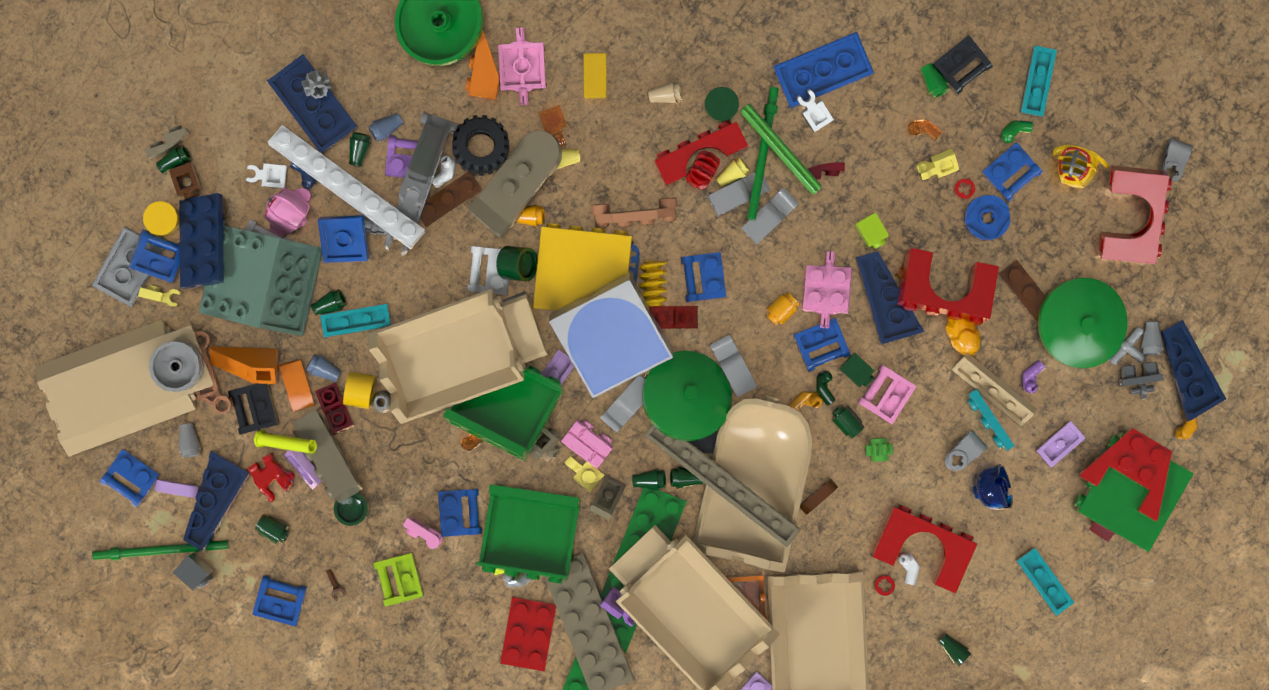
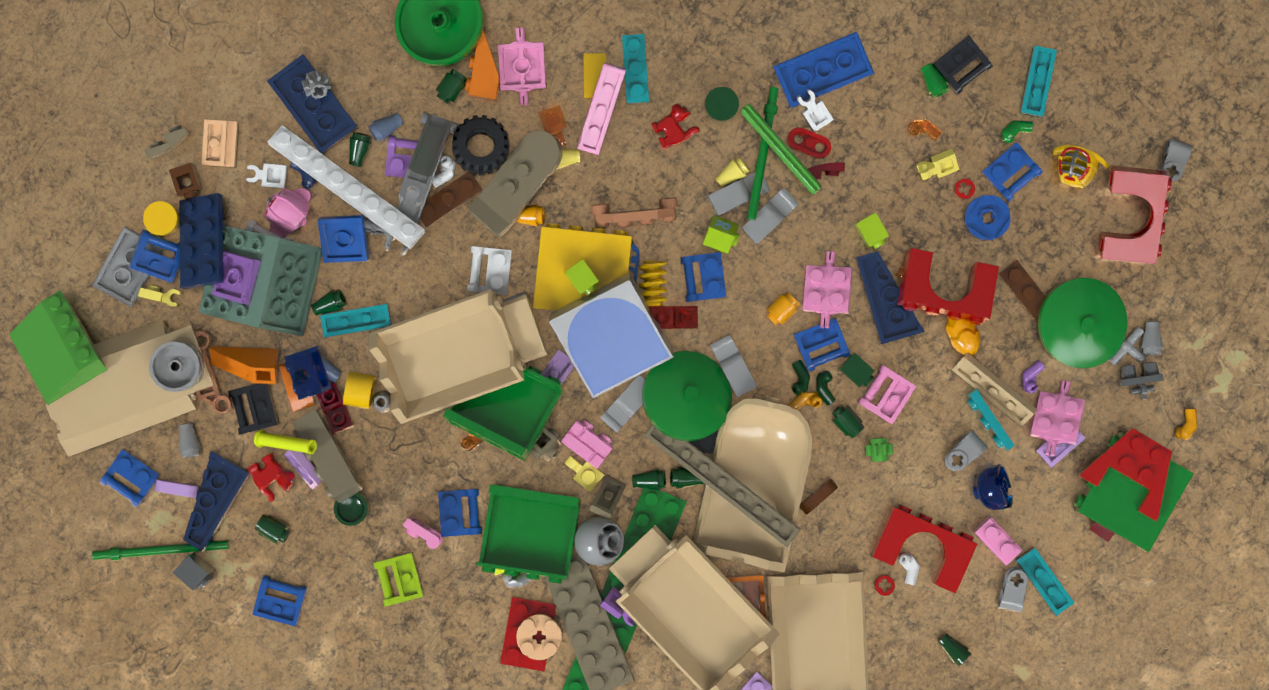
dark green cone [156,144,191,174] -> none
reddish brown hand [326,569,346,601] -> none
dark green piece [496,246,538,282] -> none
tan cone [648,81,683,103] -> none
red arch [654,120,748,186] -> none
red gear [686,150,720,190] -> none
dark blue wing [1161,320,1226,421] -> none
none -> bright green slope [9,290,107,405]
none -> light nougat plate [201,119,238,167]
none -> medium lavender tile [212,251,261,305]
none -> clear blue brick [284,346,332,400]
none -> dark green brick [435,69,467,104]
none -> light nougat plate [516,614,562,660]
none -> lime brick [564,259,599,296]
none -> light grey wheel [574,516,624,566]
none -> bright pink tile [577,62,626,155]
none -> teal plate [622,34,649,104]
none -> red animal [651,103,700,150]
none -> lime brick [703,215,740,254]
none -> red plate [787,127,831,159]
none -> dark green arm [791,360,810,395]
none -> bright pink brick [973,515,1022,565]
none -> light grey piece [998,567,1027,612]
none -> bright pink plate [1031,380,1085,456]

